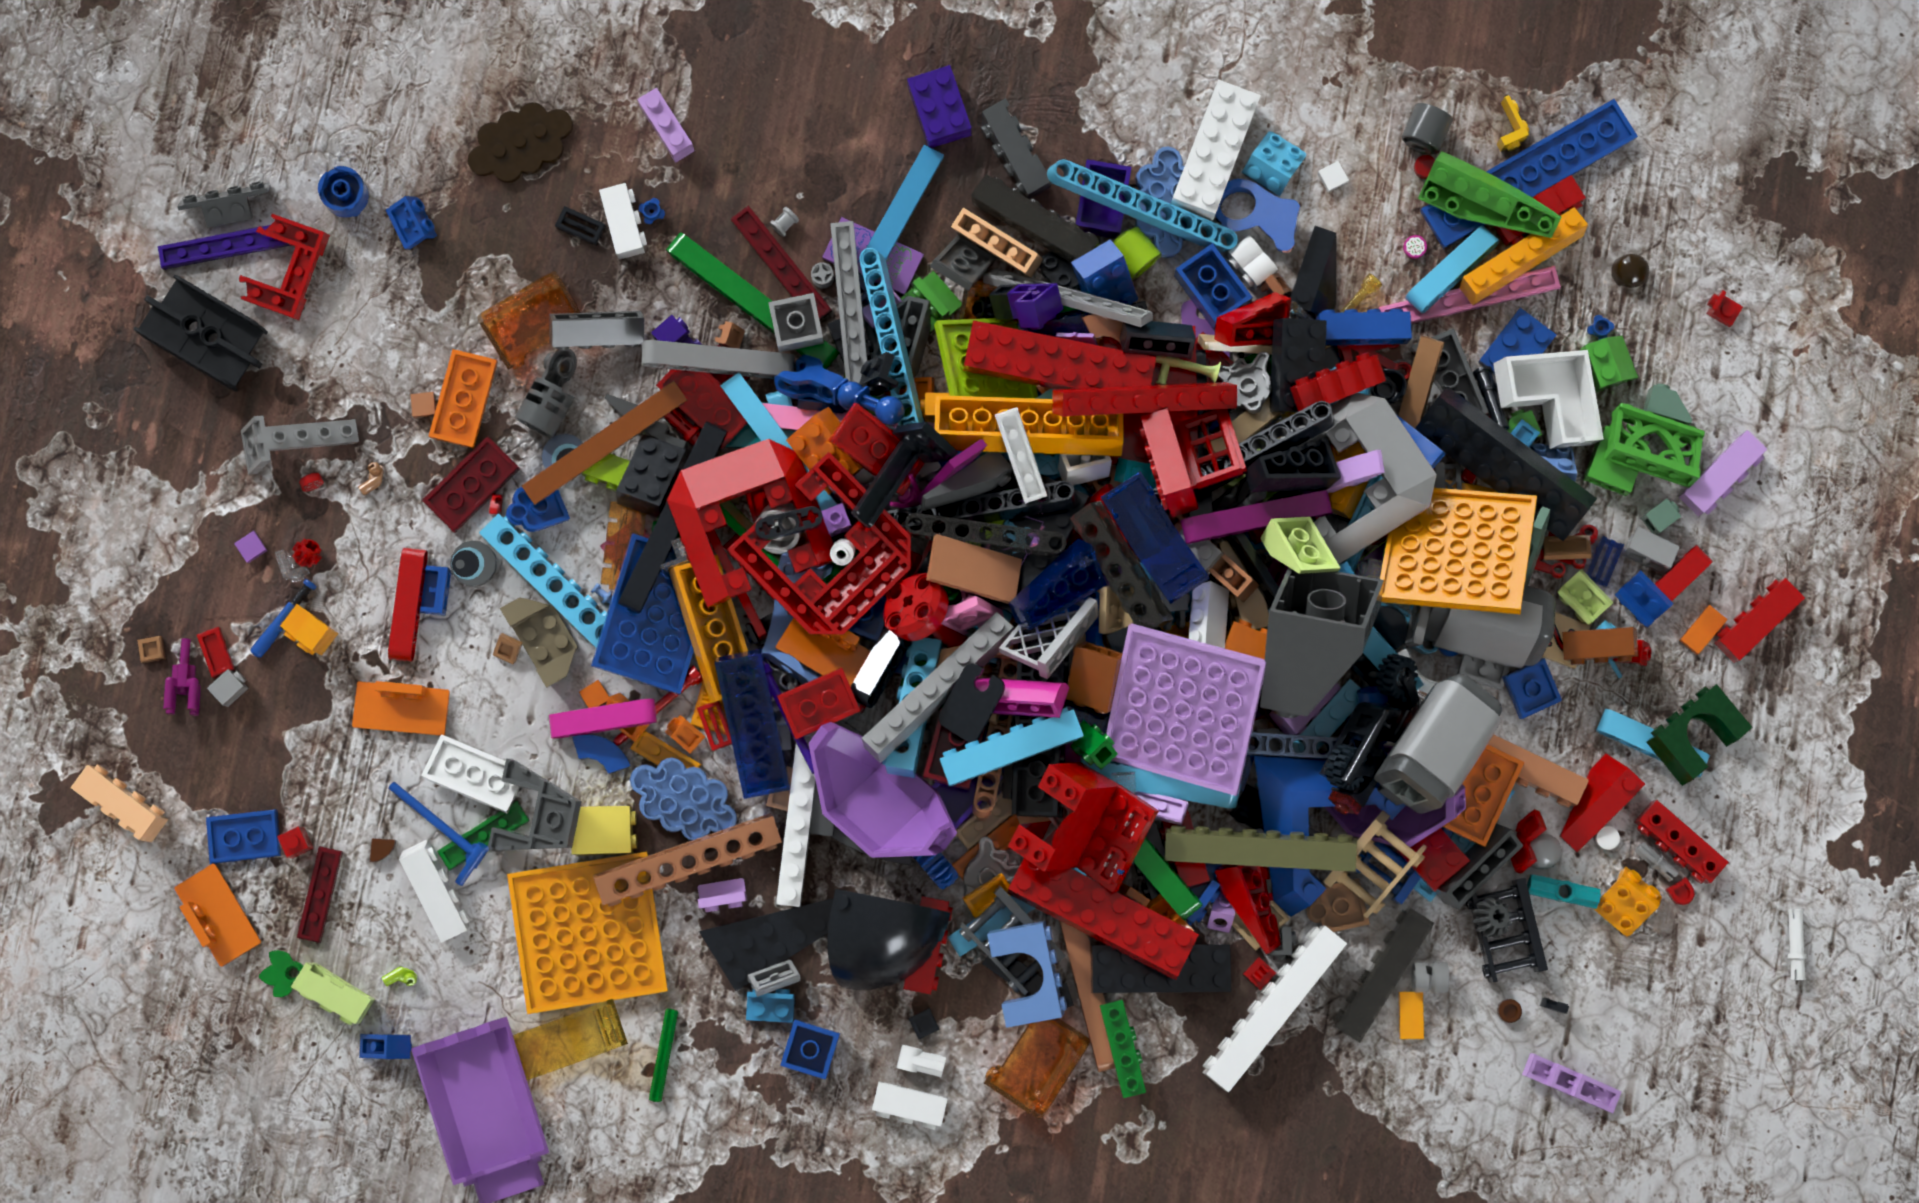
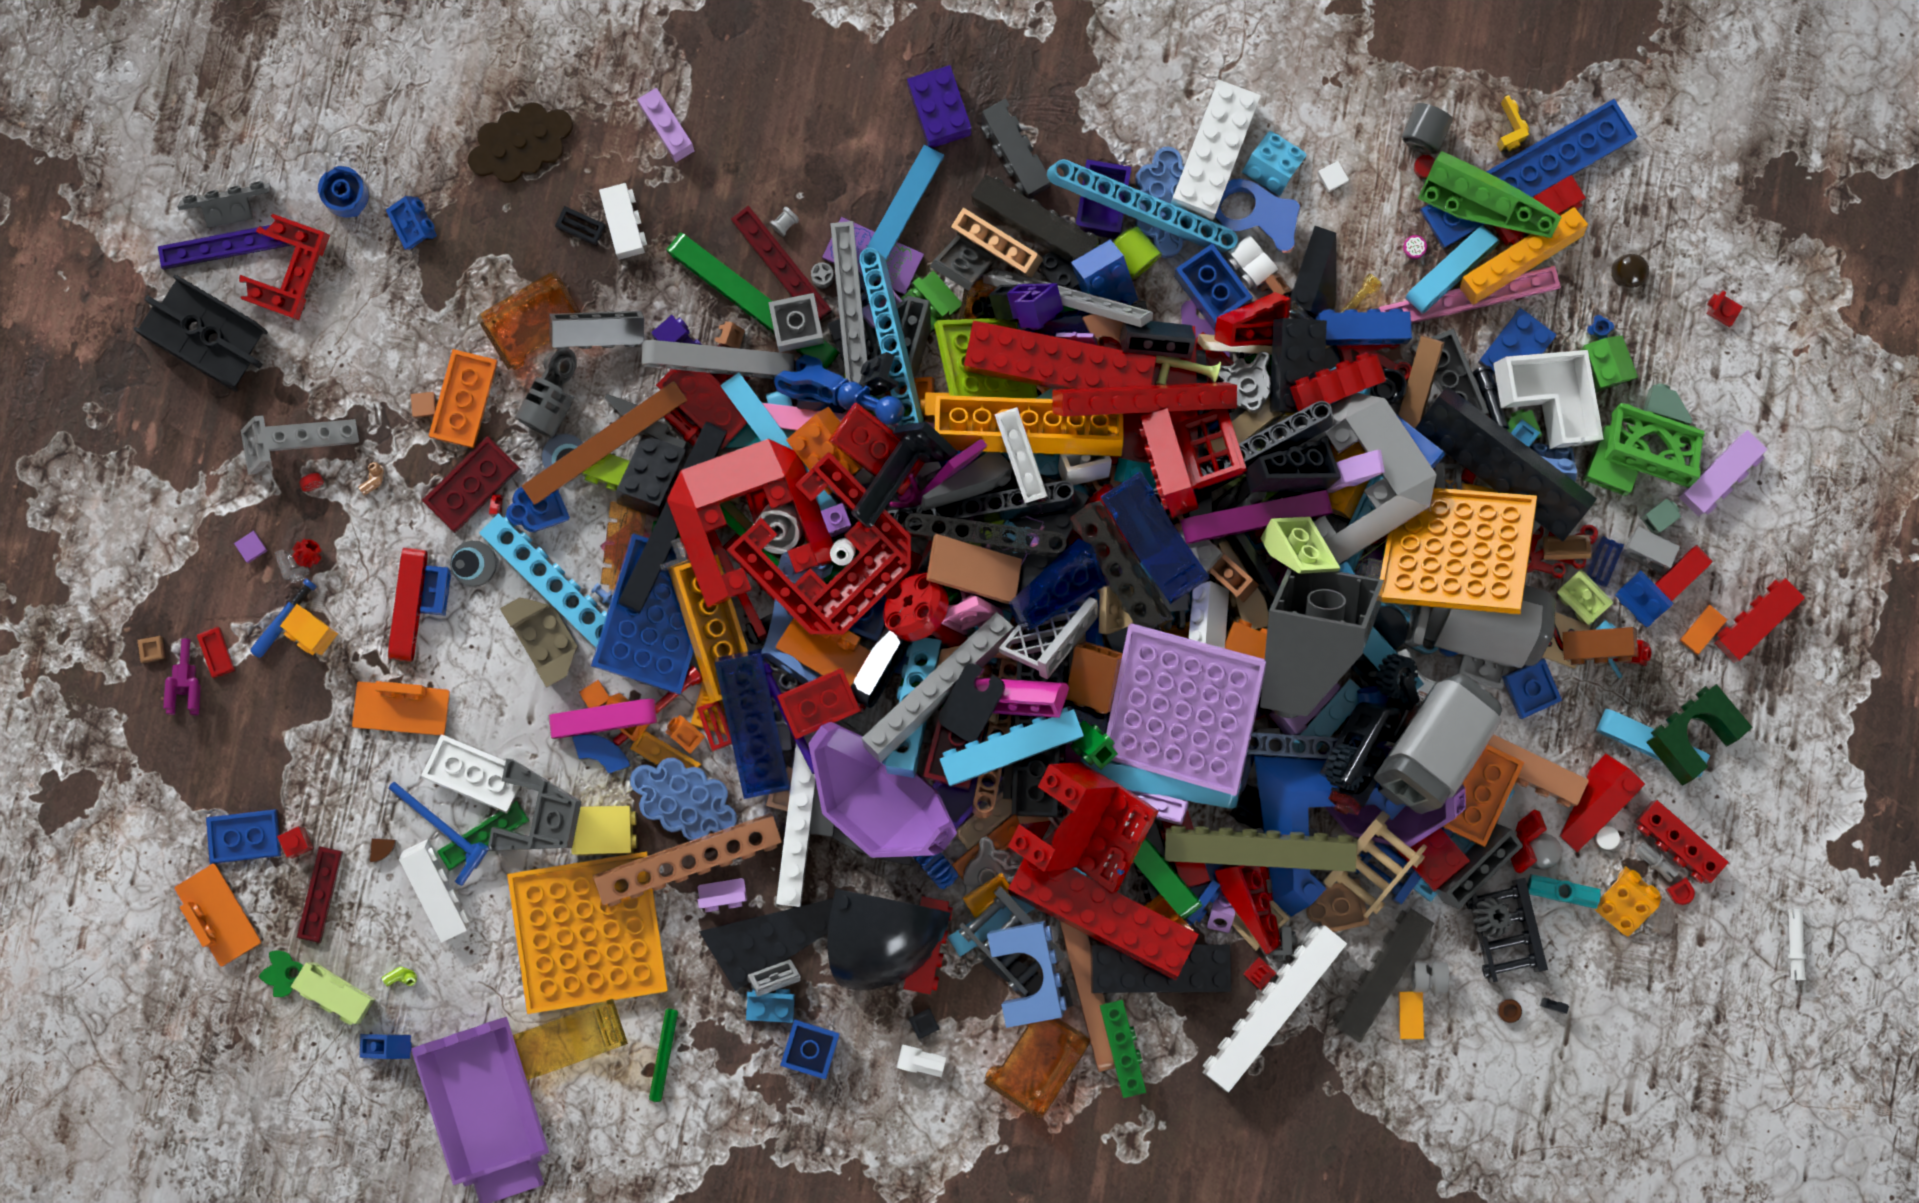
light nougat wedge [71,764,169,842] -> none
light grey brick [207,669,249,707] -> none
medium nougat tile [493,633,523,664] -> none
blue plate [639,198,665,224] -> none
black beam [755,506,822,541] -> none
white brick [872,1081,948,1130] -> none
clear tile [1111,772,1136,795] -> none
dark orange tile [1117,883,1150,907] -> none
lavender slope [1522,1053,1622,1113] -> none
sand green tile [1525,507,1550,586] -> none

